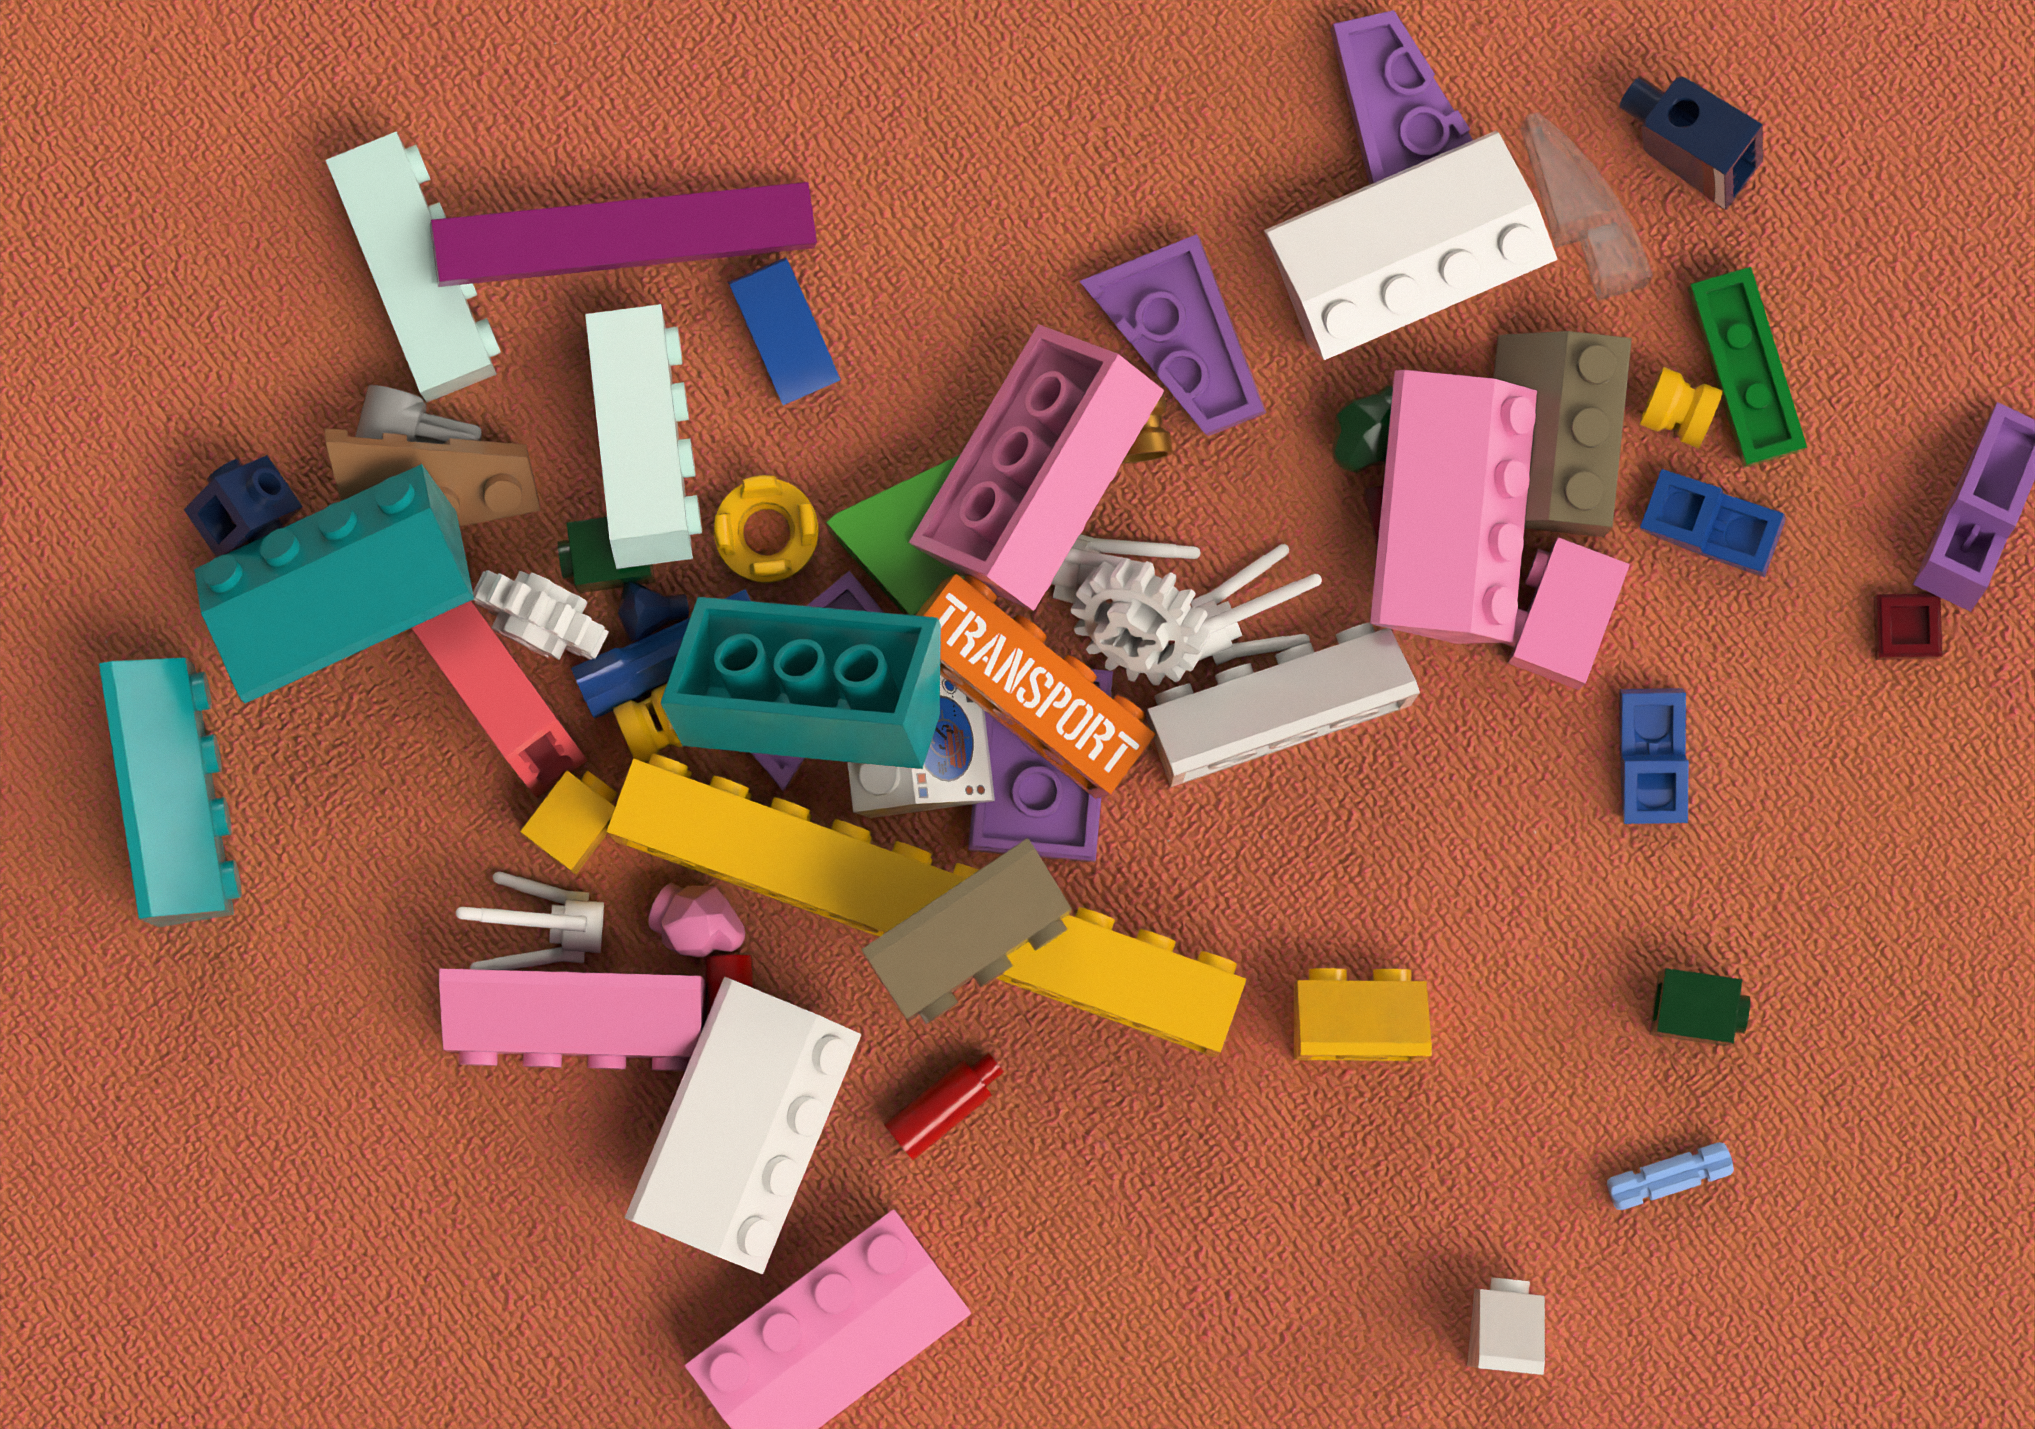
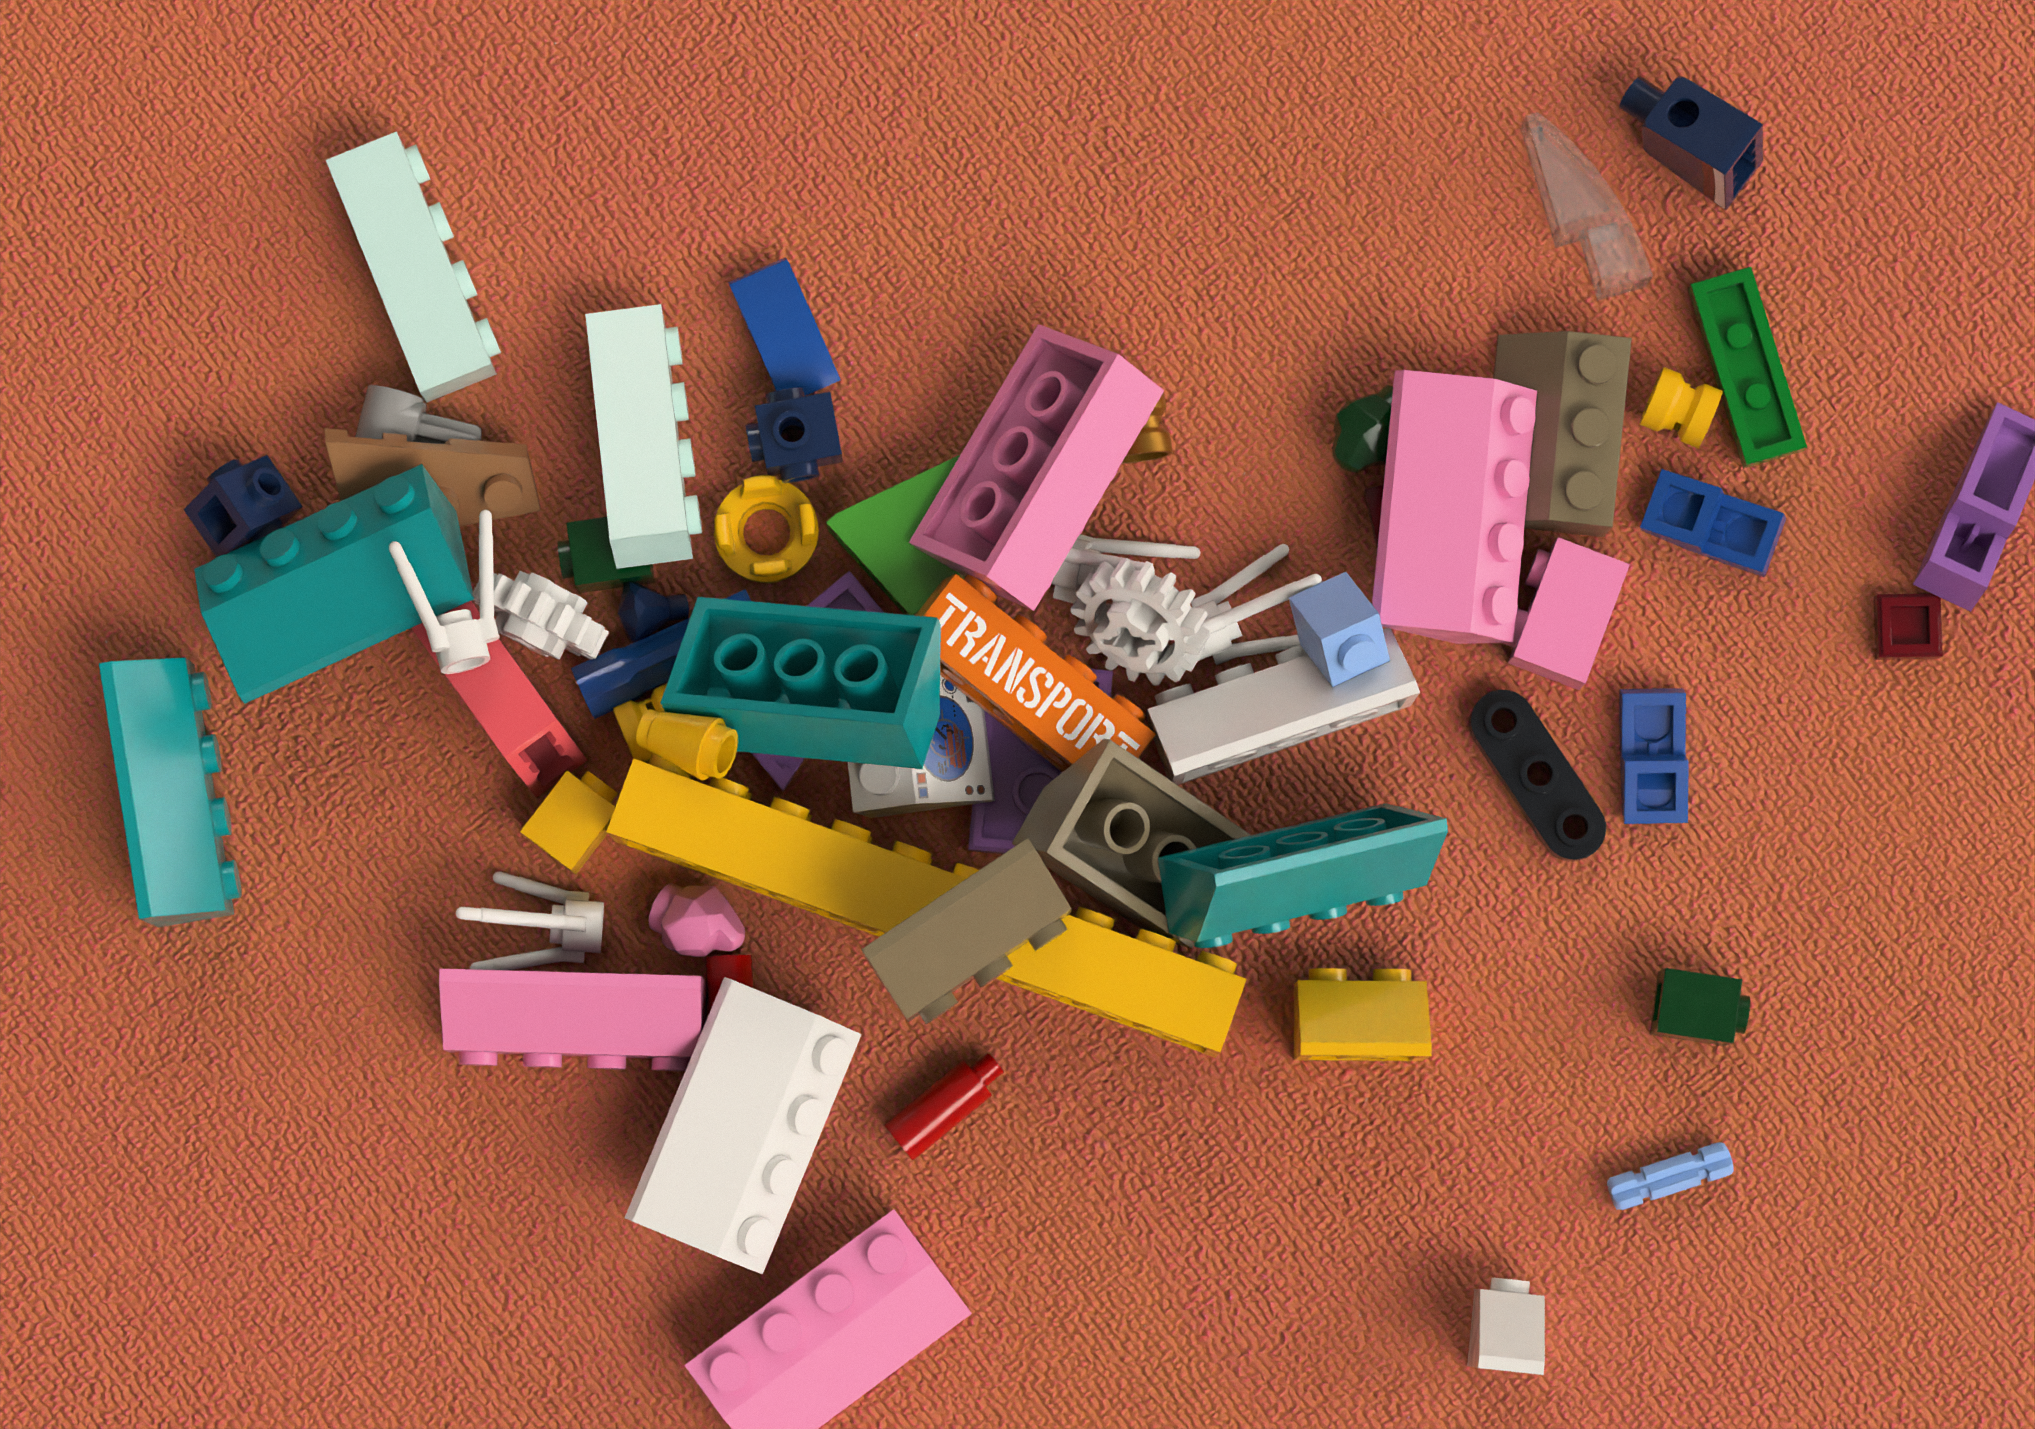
magenta tile [430,182,817,287] -> none
medium lavender wing [1080,234,1267,436] -> none
white slope [1264,131,1558,360] -> none
medium lavender wing [1330,10,1473,185] -> none
none -> white plant [389,510,500,674]
none -> yellow cone [636,709,738,780]
none -> dark blue brick [745,387,843,483]
none -> dark tan slope [1012,738,1251,948]
none -> teal slope [1158,803,1448,948]
none -> light blue brick [1288,572,1390,687]
none -> black plate [1469,690,1606,862]

